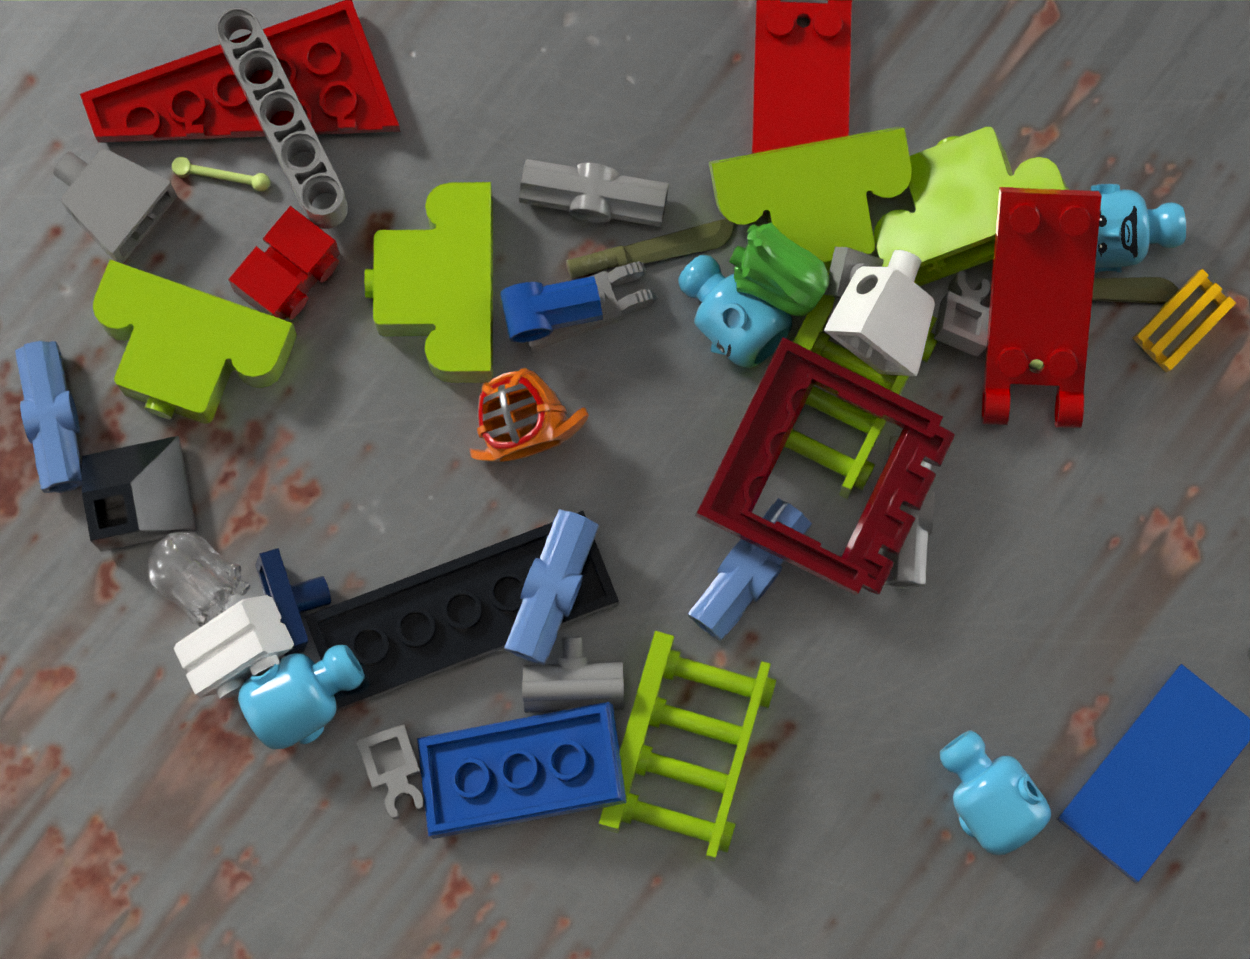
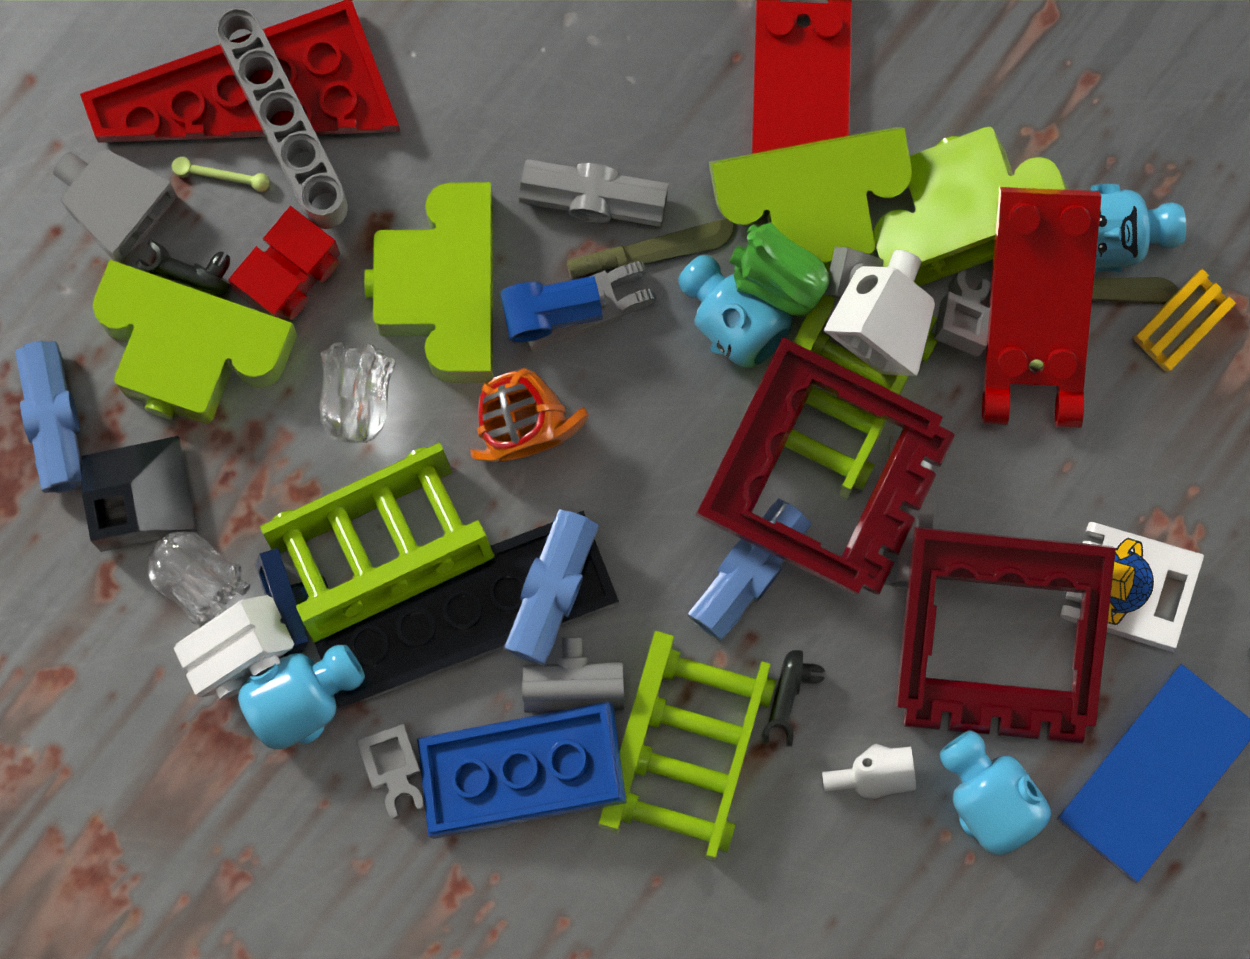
none -> pearl dark grey piece [136,240,232,295]
none -> lime fence [260,442,495,643]
none -> clear piece [320,342,396,443]
none -> pearl dark grey piece [761,650,825,747]
none -> white piece [822,744,916,799]
none -> dark red hinge [895,527,1116,744]
none -> white container [1060,522,1204,653]

